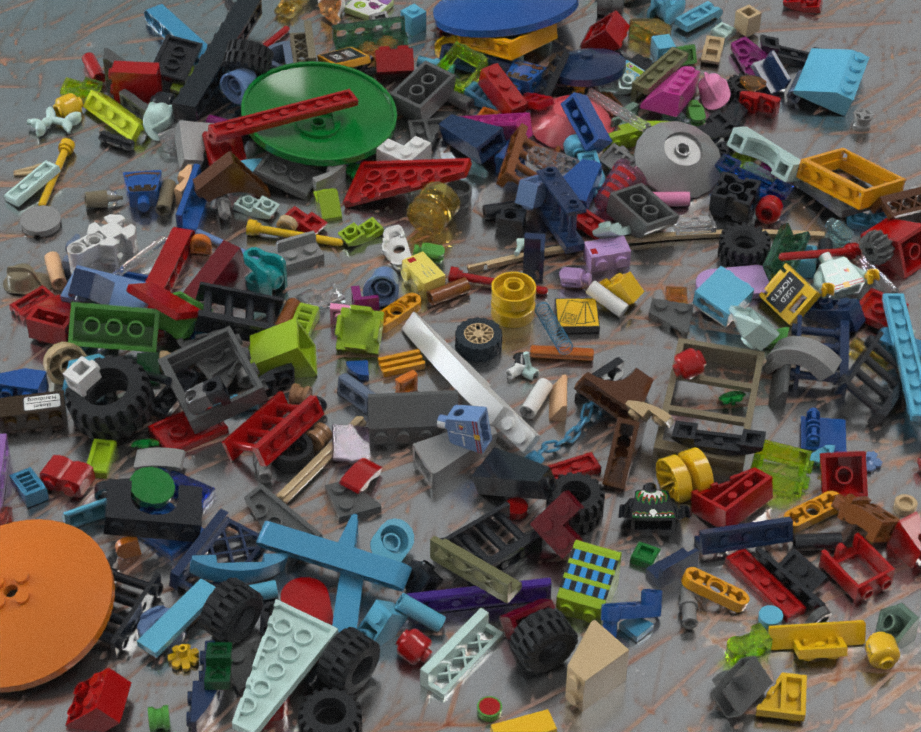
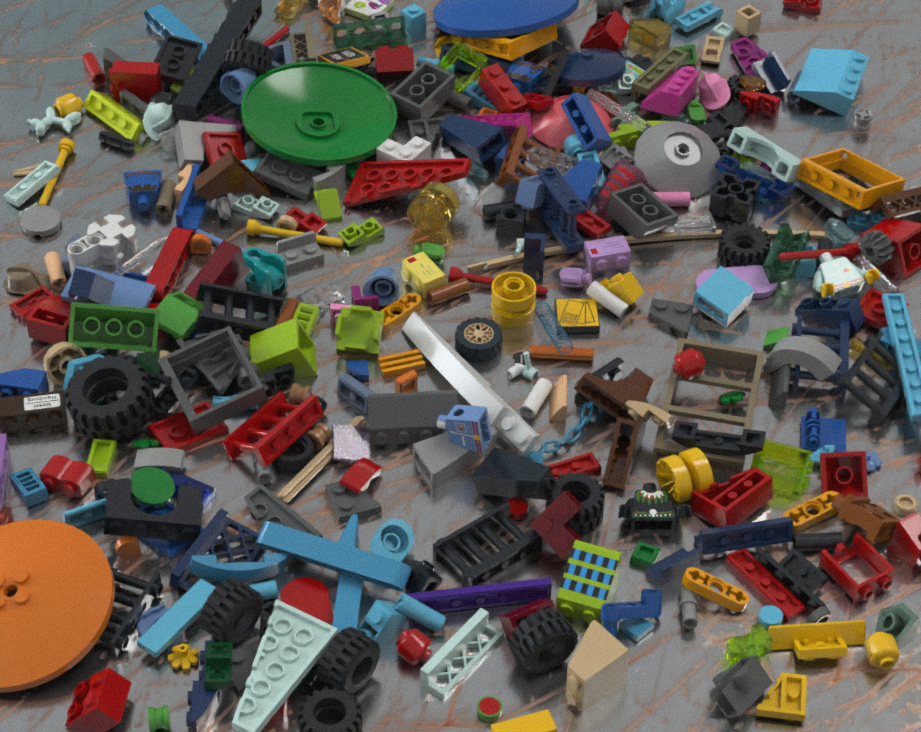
clear neon green slope [60,77,103,98] -> none
white brick [62,356,102,397] -> none
dark tan piece [84,188,123,209] -> none
red tile [126,282,201,320] -> none
leg [185,375,231,414] -> none
red tile [208,89,359,142] -> none
clear yellow slope [358,36,398,54] -> none
white piece [381,225,411,271] -> none
olive fence [430,535,522,604] -> none
dark grey wheel [445,179,472,218] -> none
light aqua slope [592,221,631,239] -> none
medium azure brick [650,34,676,62] -> none
clear orange tile [665,286,688,304] -> none
light aqua wedge [729,305,780,351] -> none
red head [755,195,783,224] -> none
container [759,263,821,326] -> none
black slope [760,34,821,67] -> none

